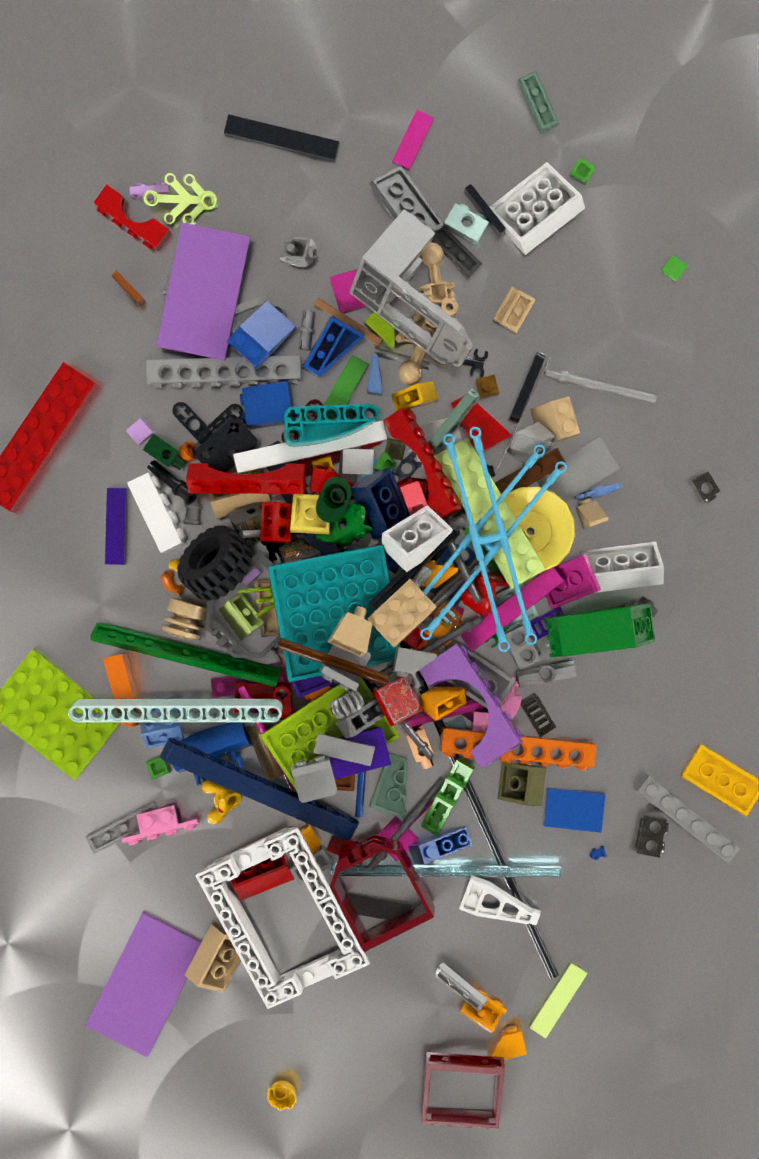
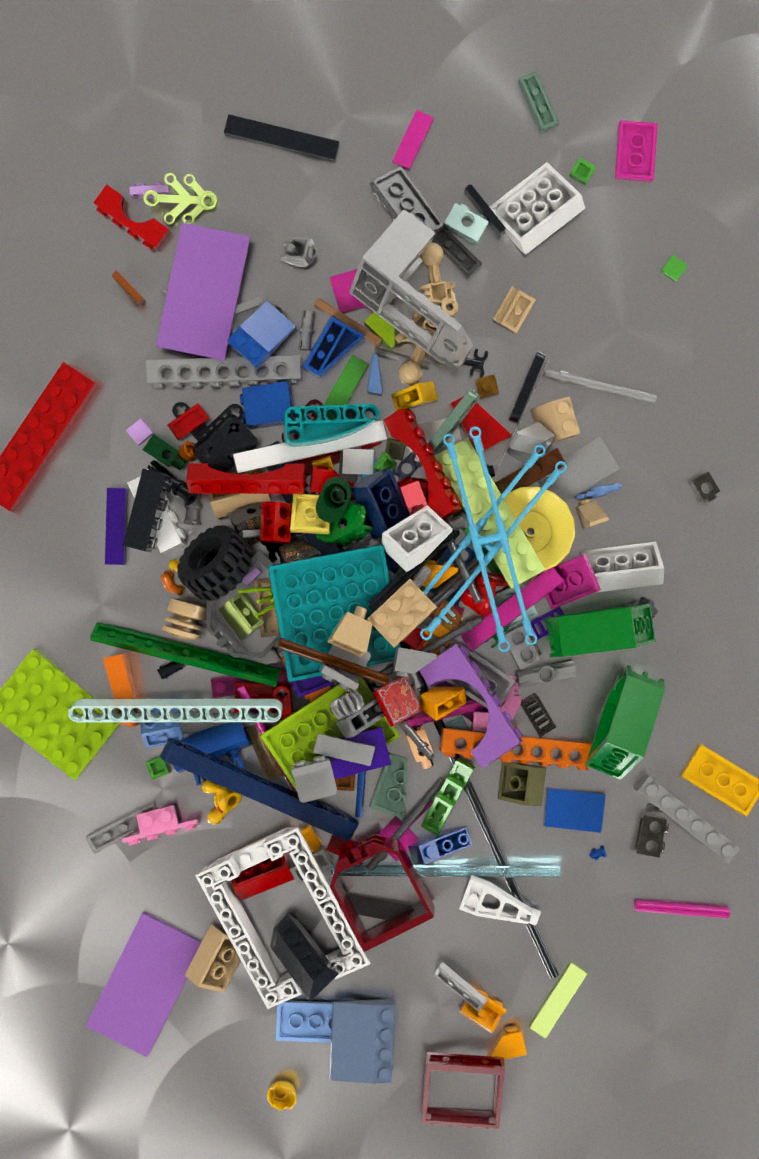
none -> black brick [123,468,173,553]
none -> black pin [157,661,183,680]
none -> red tile [167,403,210,441]
none -> black slope [270,914,339,1002]
none -> light blue plate [276,1001,333,1043]
none -> sand blue slope [329,999,395,1084]
none -> green container [585,665,665,780]
none -> dark pink tile [615,120,658,182]
none -> dark pink axle [634,900,730,919]

